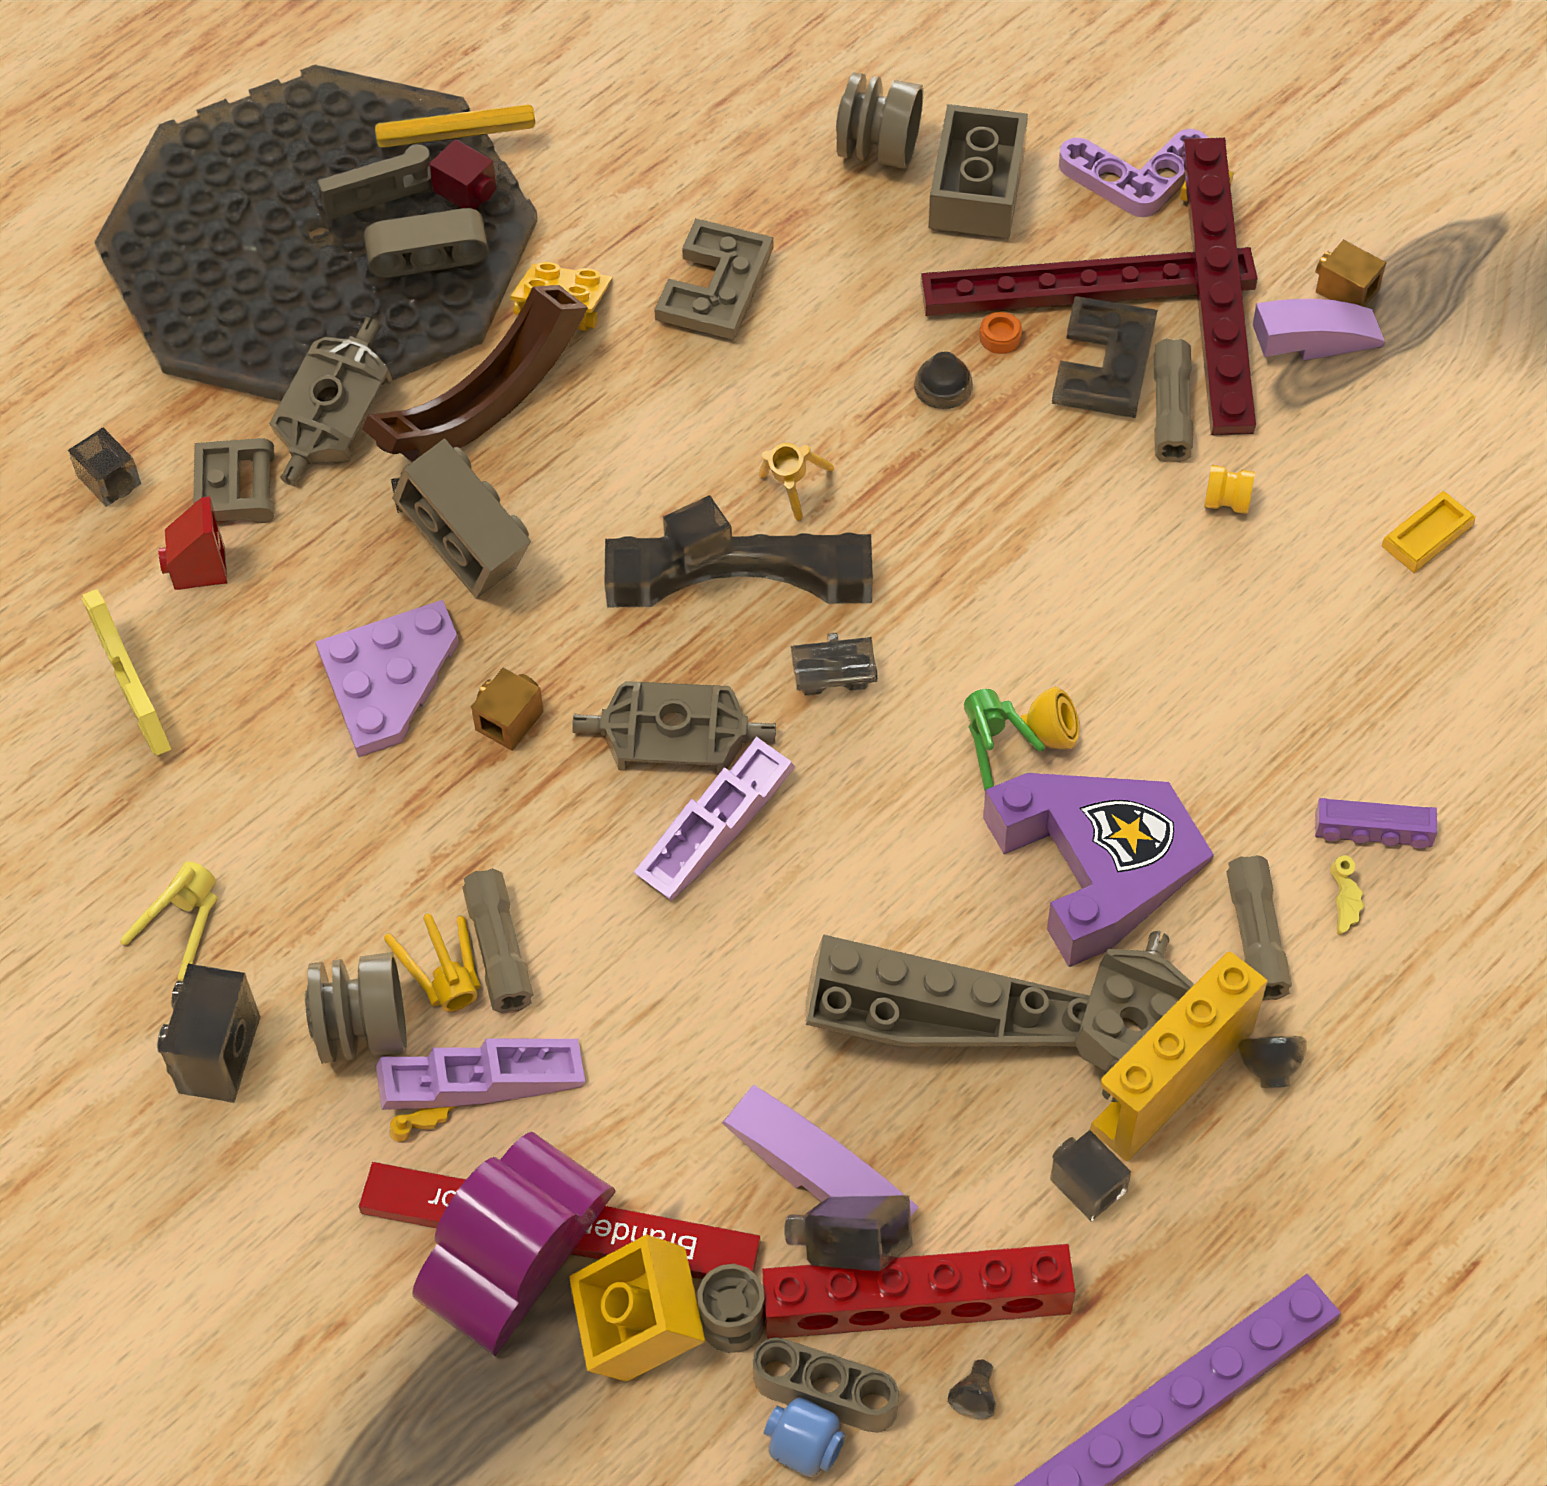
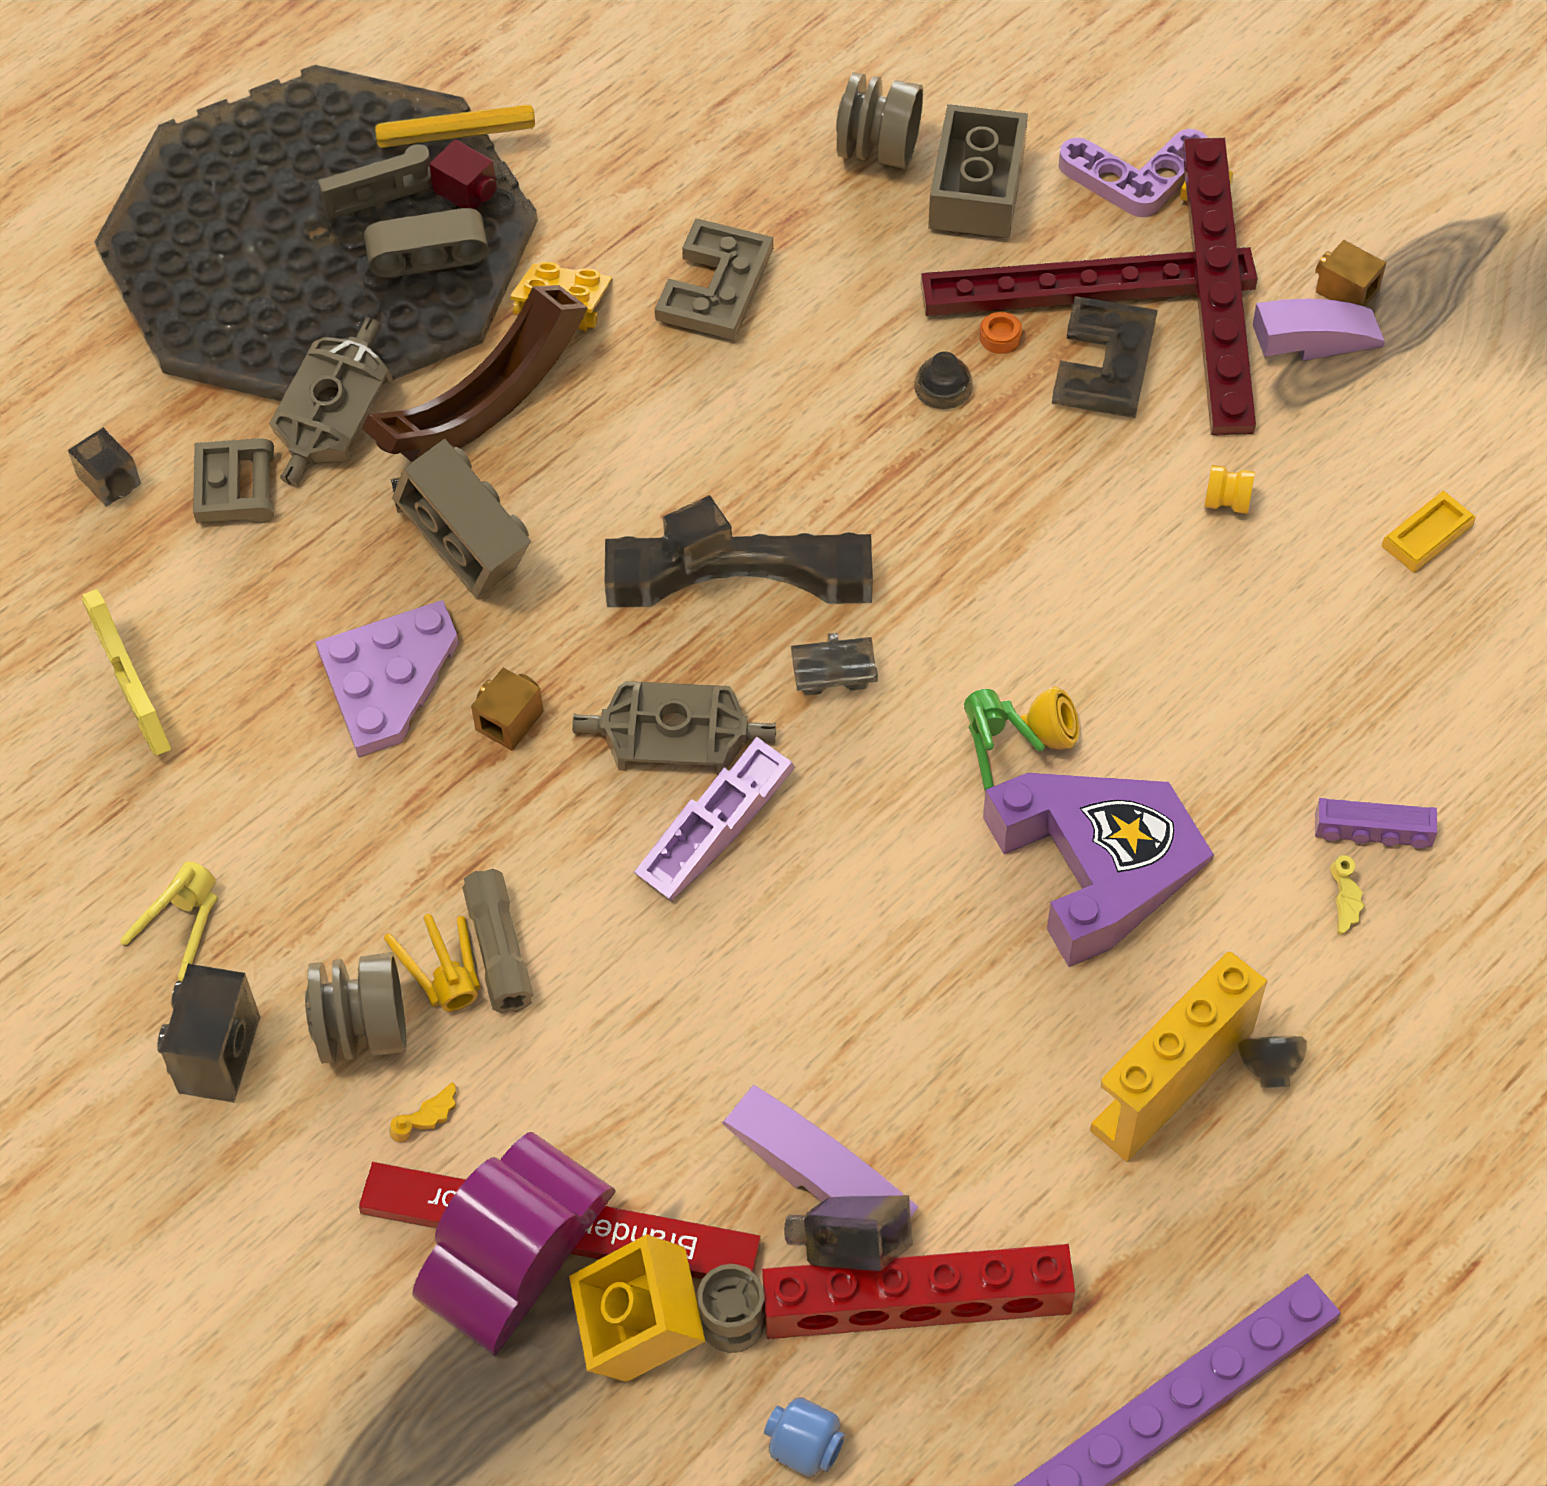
red slope [158,496,228,590] -> none
lavender slope [376,1038,585,1110] -> none
dark tan beam [753,1337,899,1433] -> none
yellow plant [759,442,834,521] -> none
dark tan wedge [806,934,1090,1047] -> none
clear smoke rock [947,1359,996,1420] -> none
clear smoke brick [1050,1130,1131,1222] -> none
dark tan plate [1075,931,1194,1102] -> none
dark tan axle [1154,338,1193,463] -> none
dark tan axle [1226,855,1292,1000] -> none

